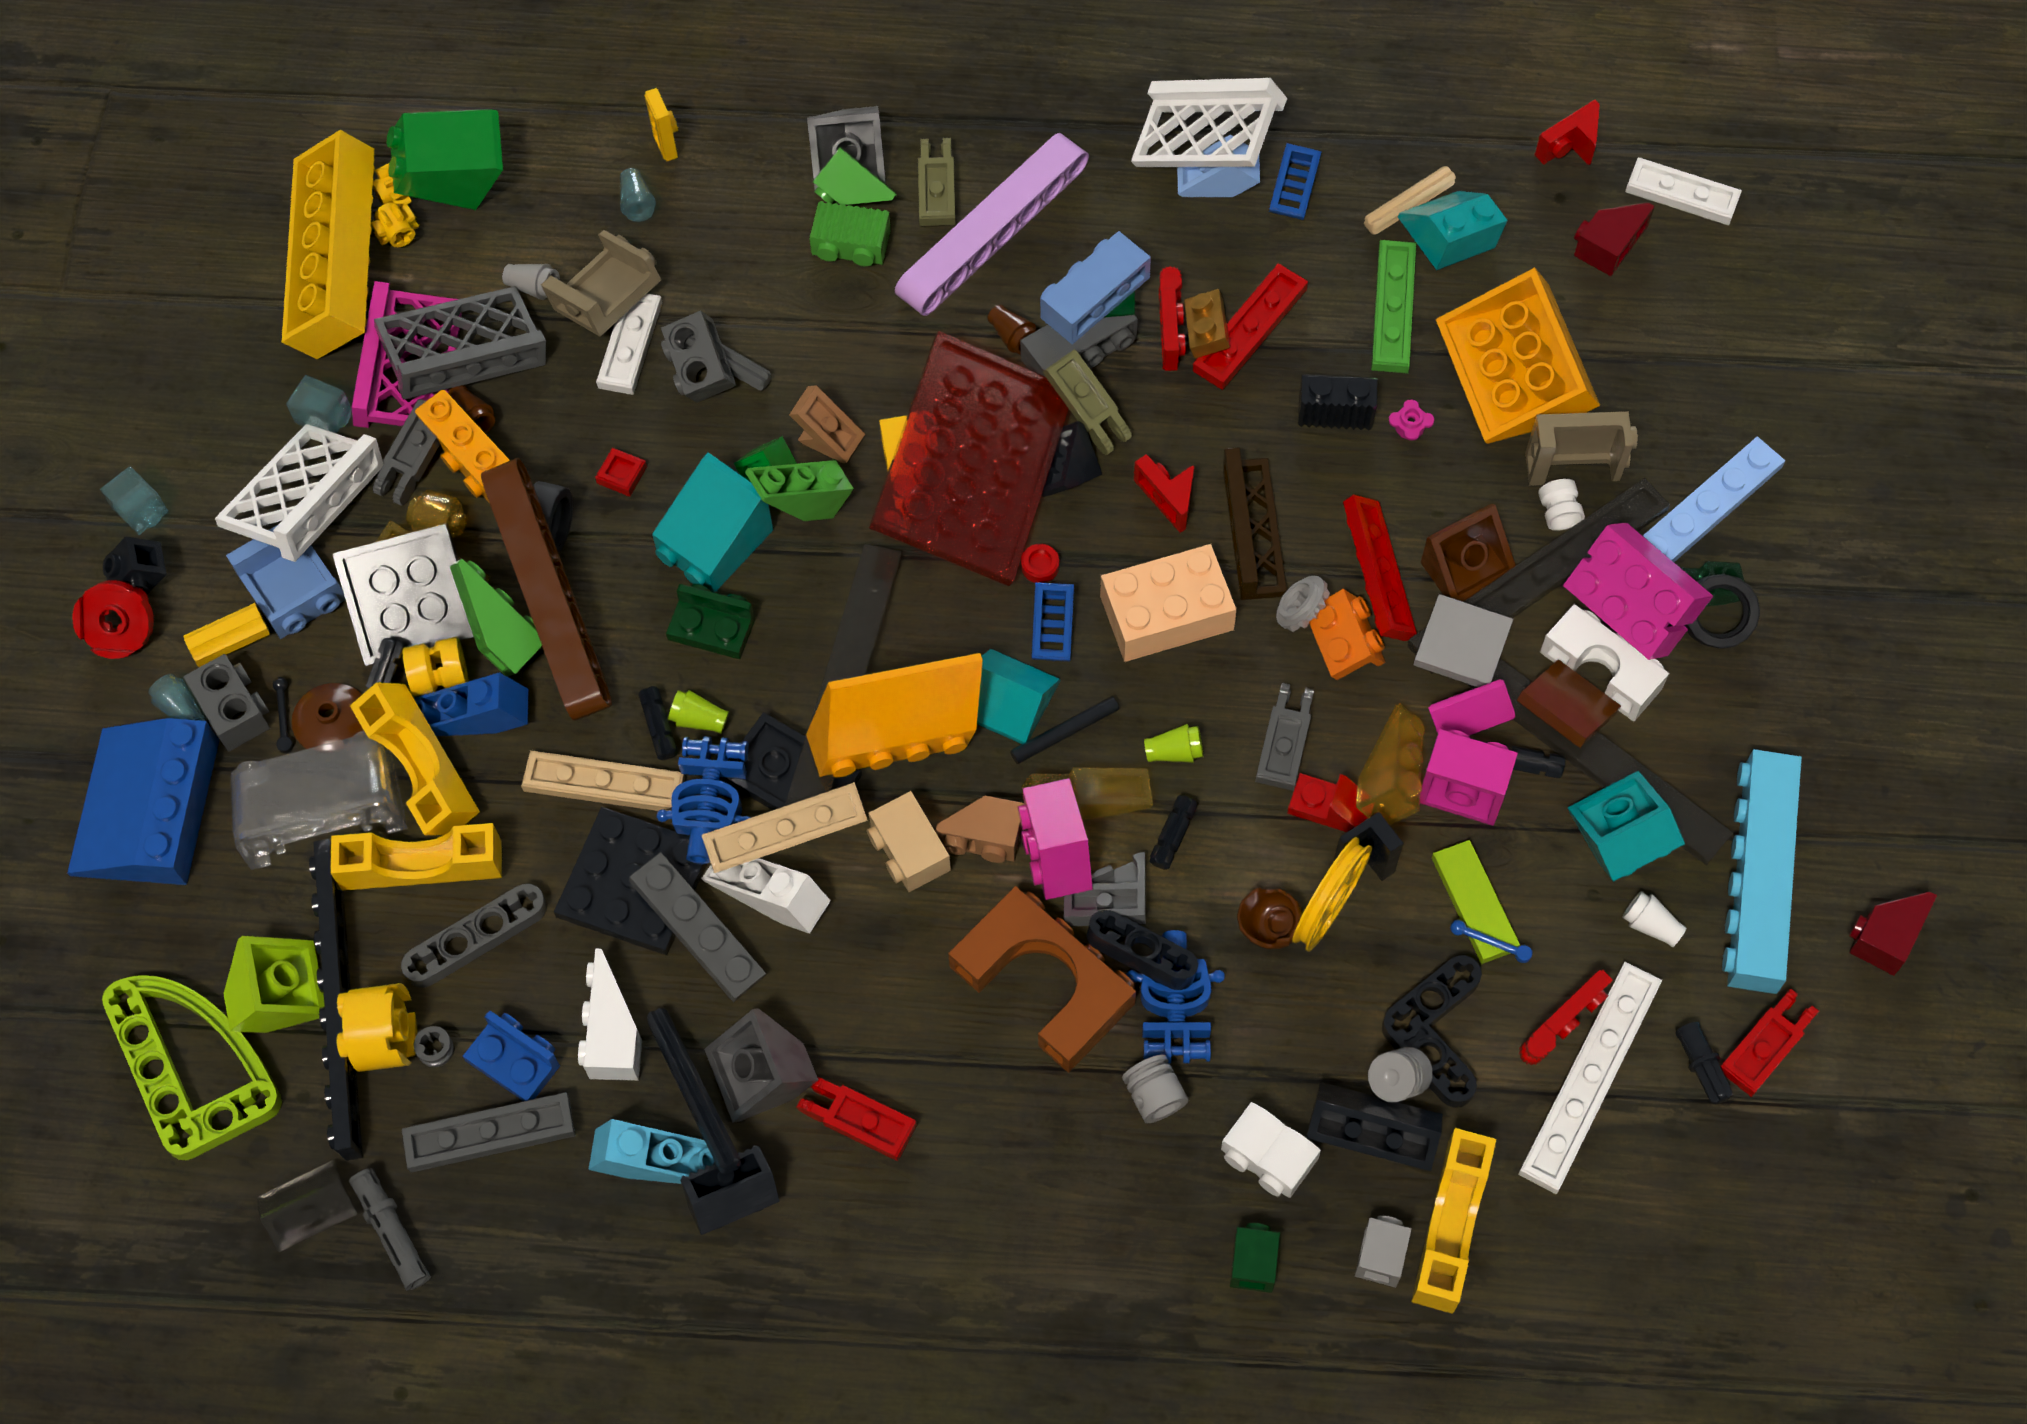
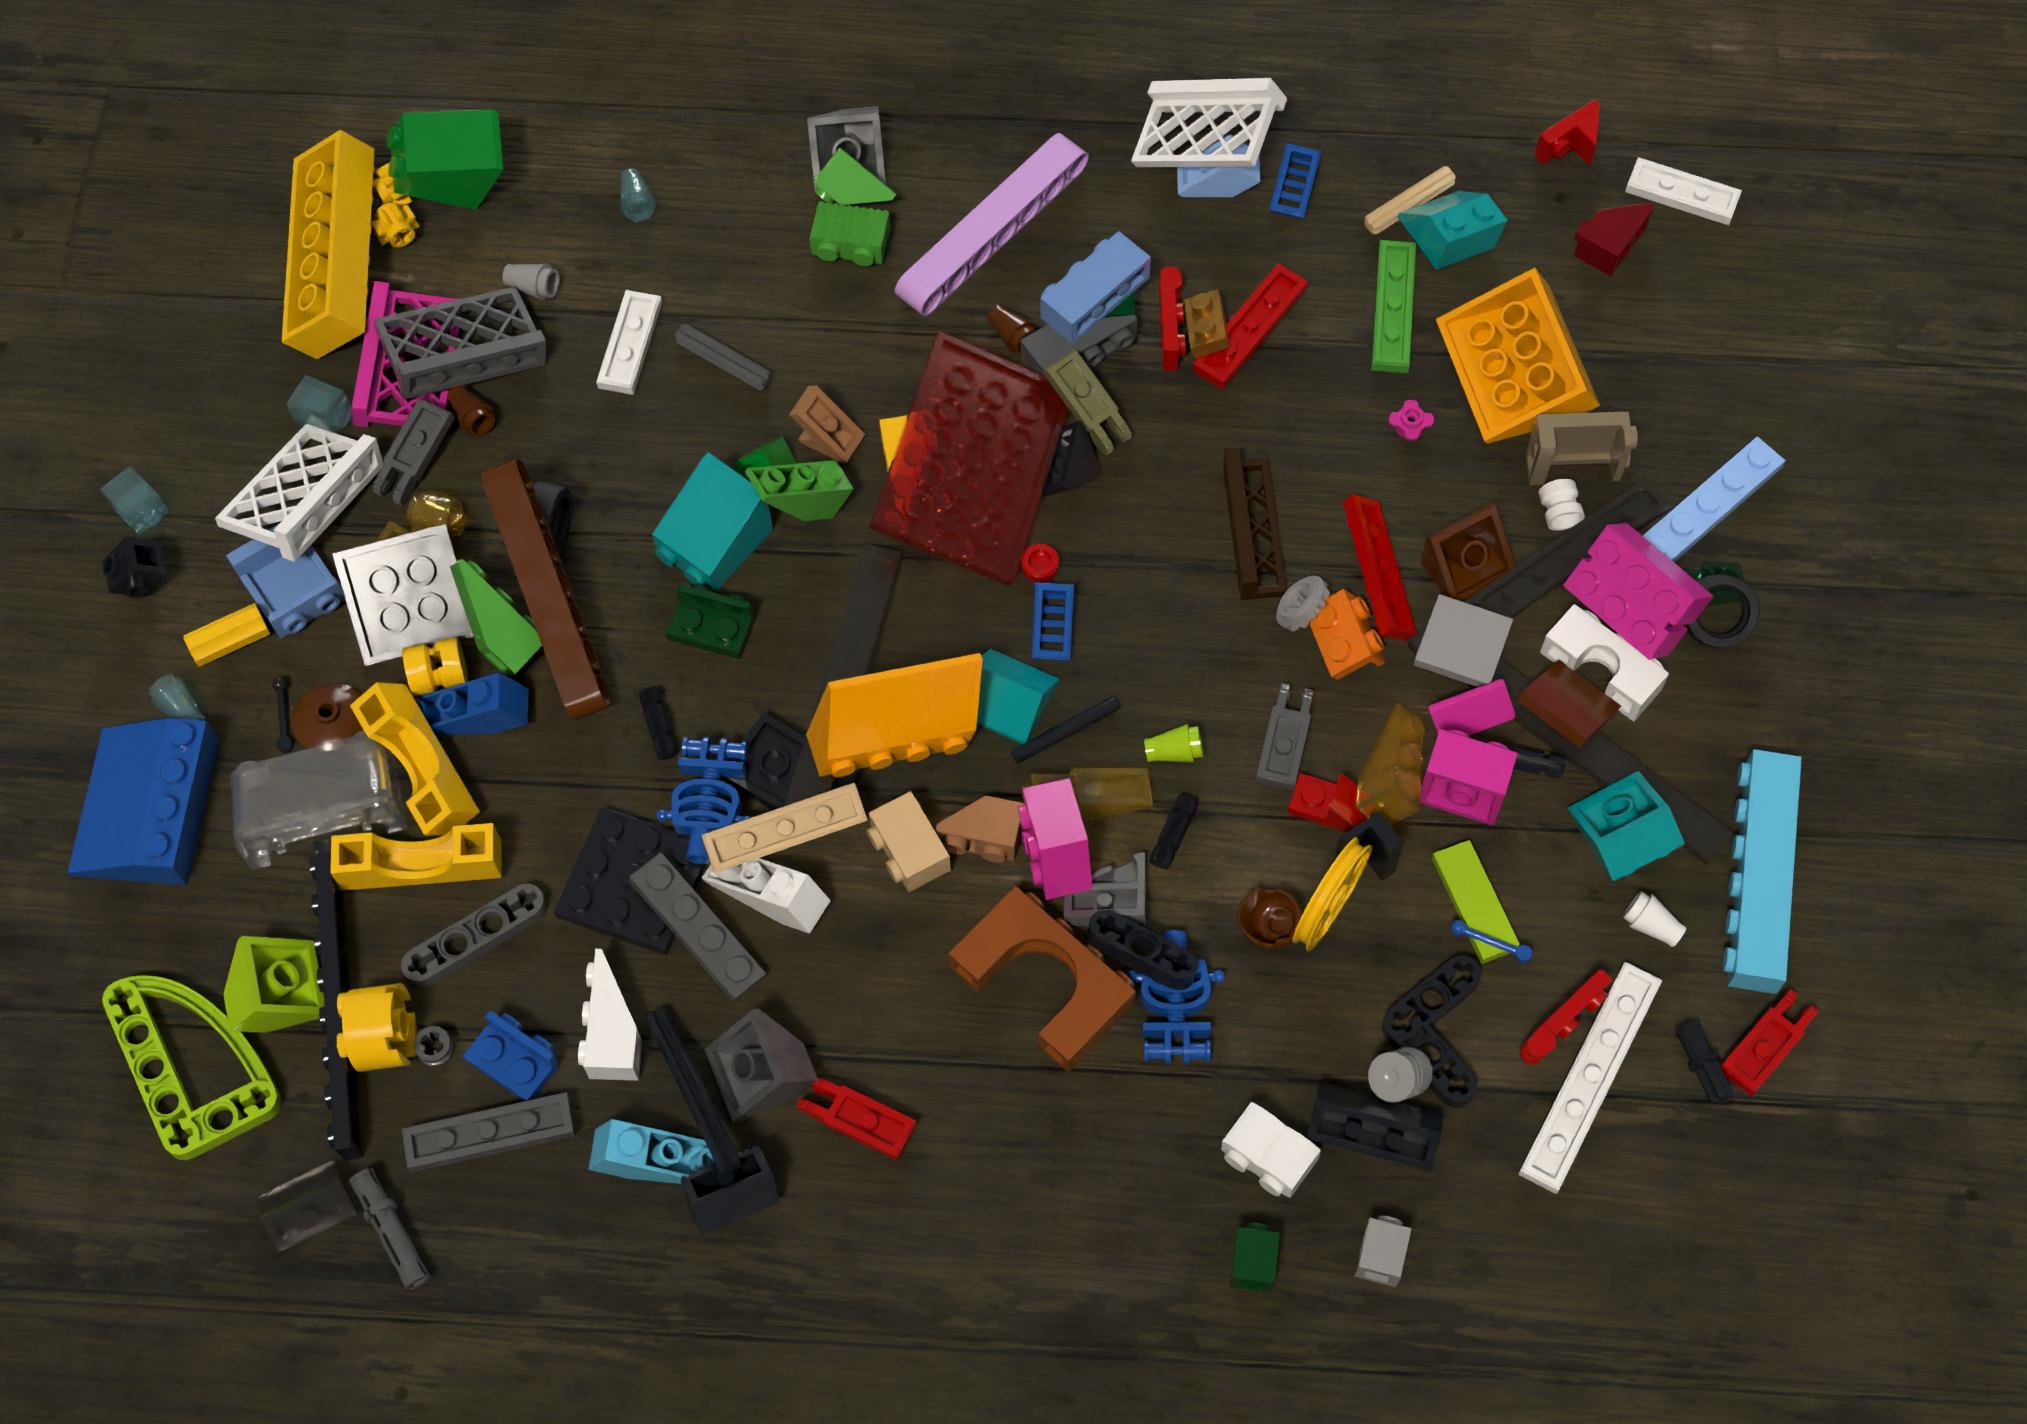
red plate [72,580,154,659] -> none
dark grey brick [183,654,270,752] -> none
black axle [363,638,404,694] -> none
light orange bracket [415,390,510,502] -> none
tan tile [521,750,685,811] -> none
dark tan panel [541,230,661,337] -> none
red tile [595,448,647,497] -> none
yellow plate [644,88,678,162] -> none
dark grey brick [661,311,736,403] -> none
lime cone [668,690,729,734] -> none
olive hinge [918,138,956,226] -> none
light nougat brick [1100,544,1236,662] -> none
light grey piece [1122,1055,1189,1123] -> none
red slope [1134,454,1194,533] -> none
black brick [1298,374,1377,431] -> none
yellow arch [1411,1128,1496,1314] -> none
dark red slope [1849,892,1937,976] -> none

